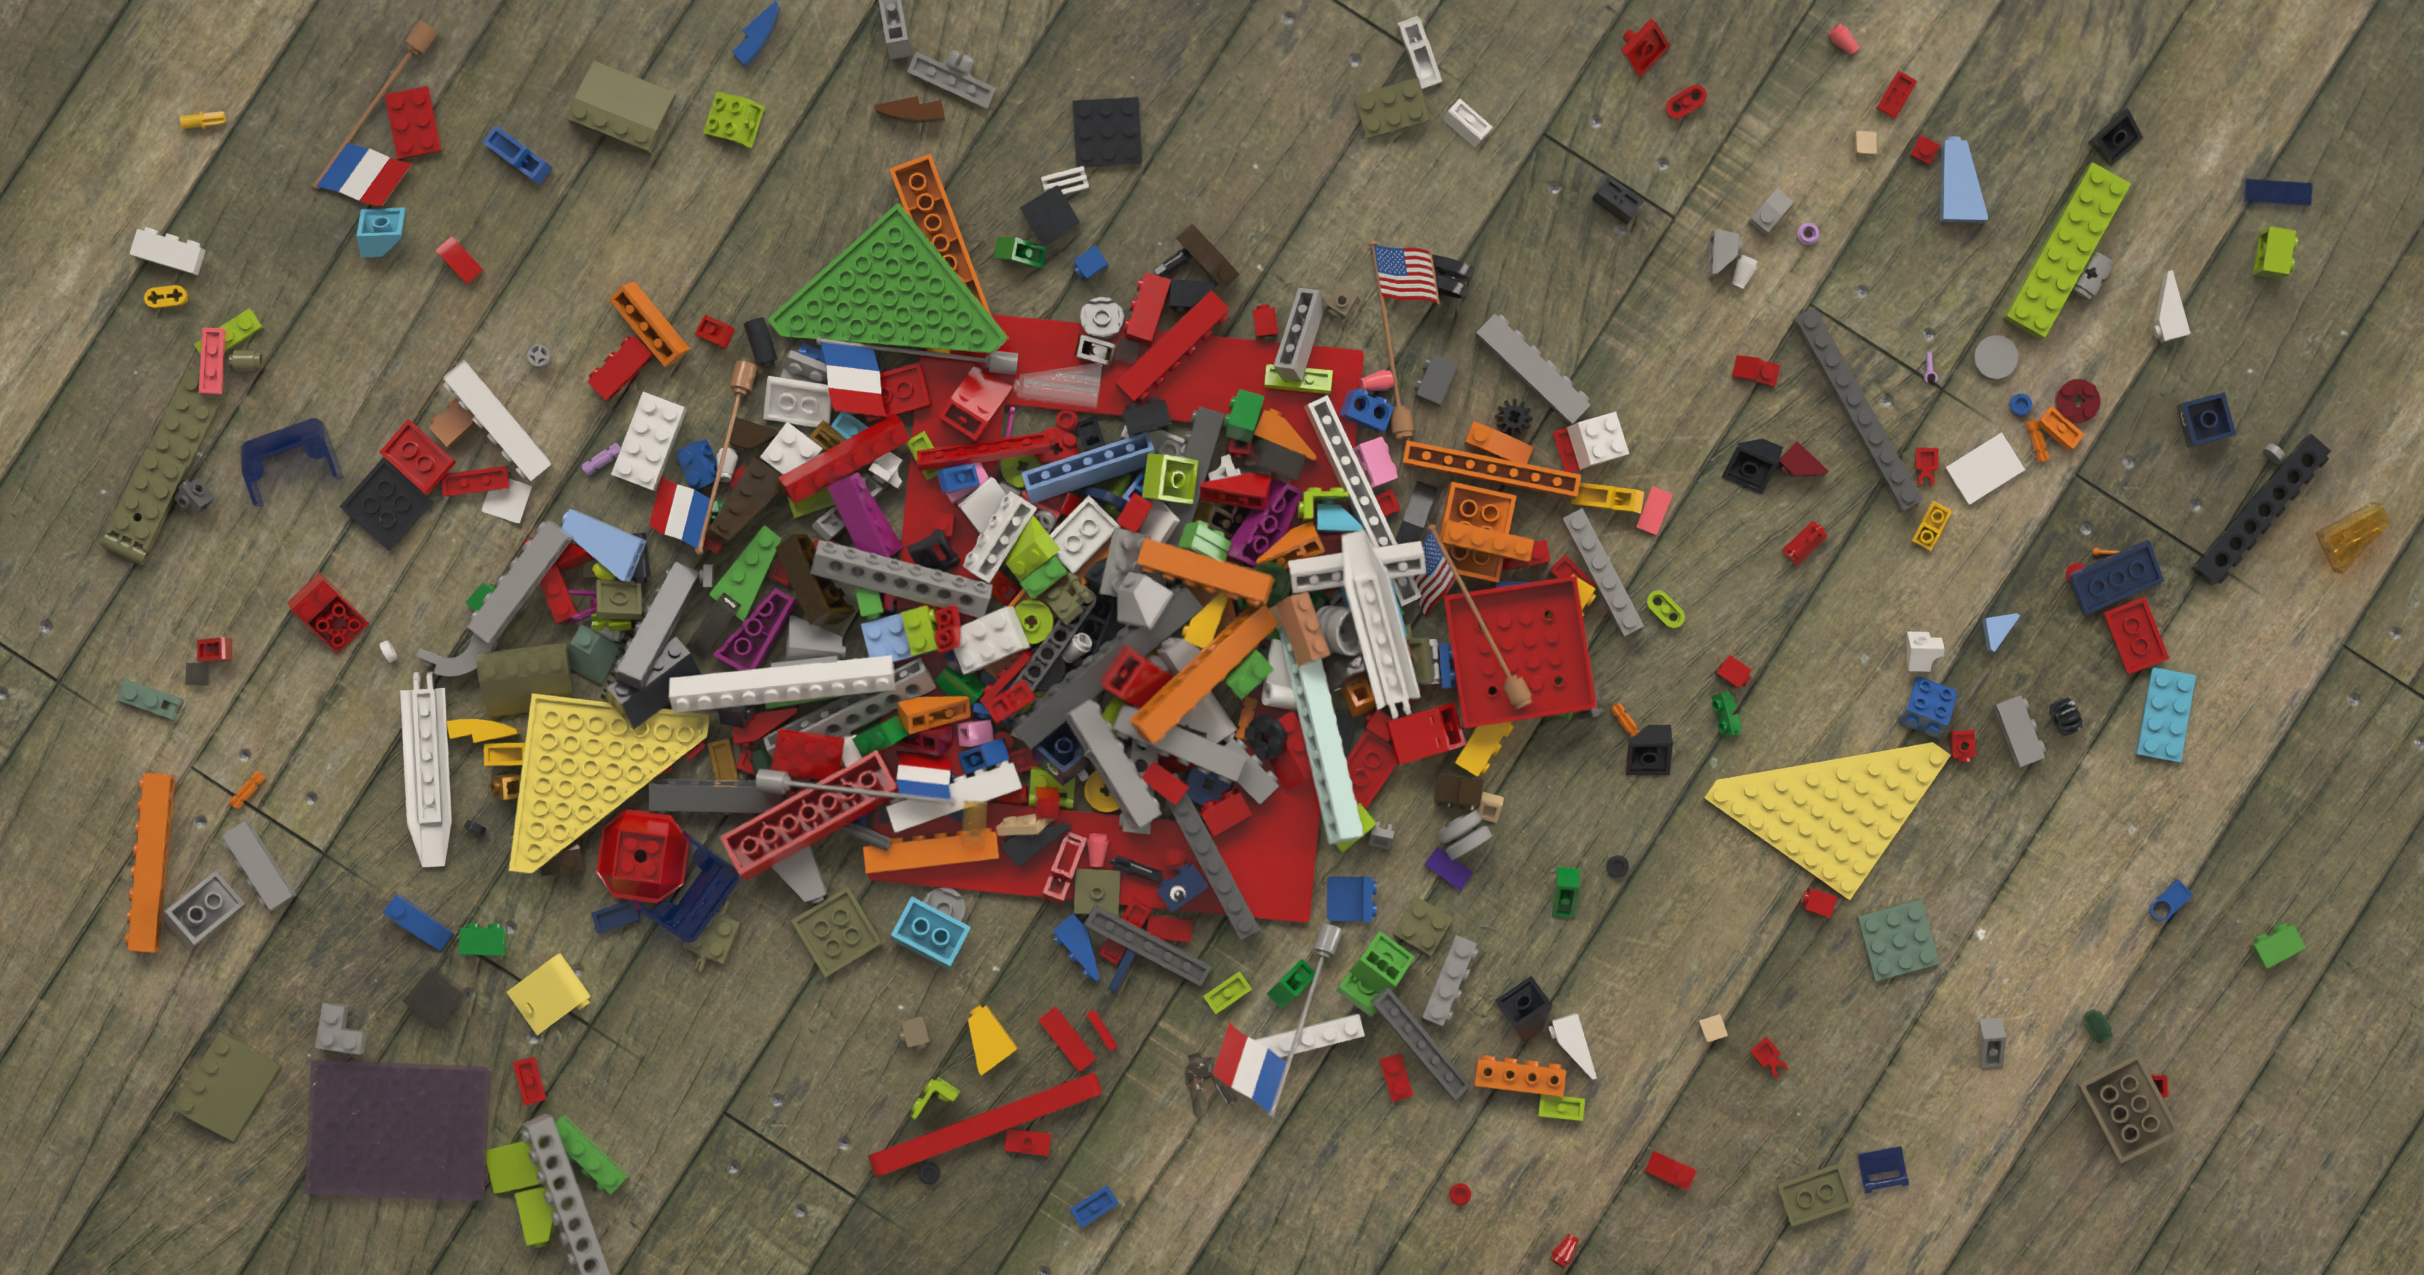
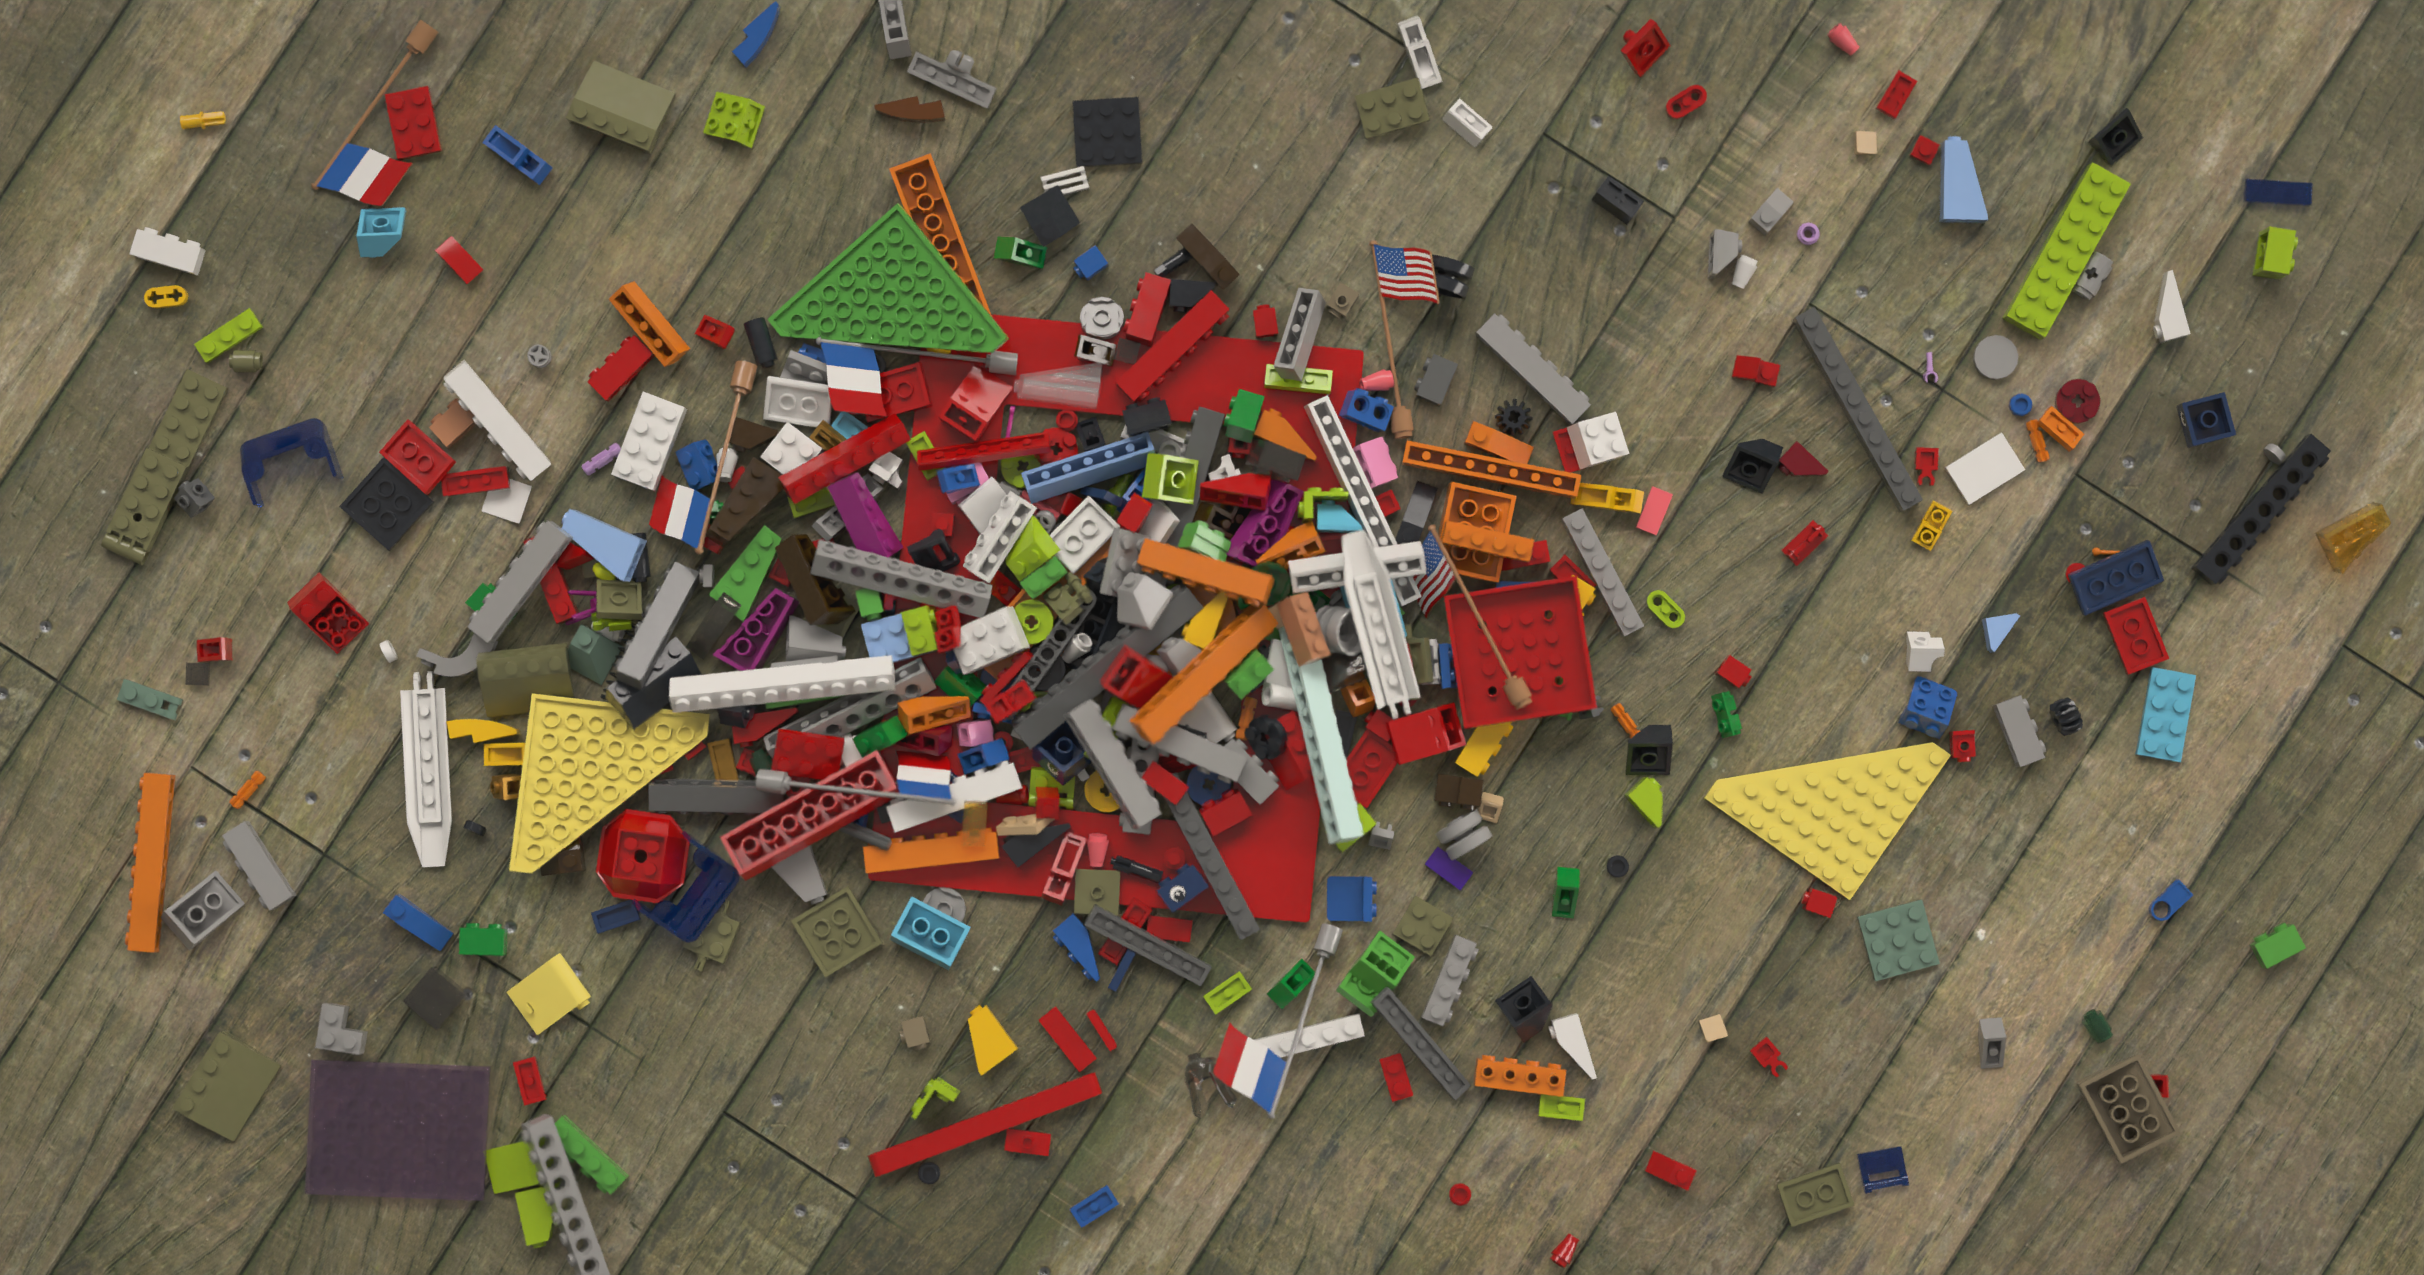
coral tile [199,328,226,395] -> none
none -> lime slope [1624,777,1663,828]

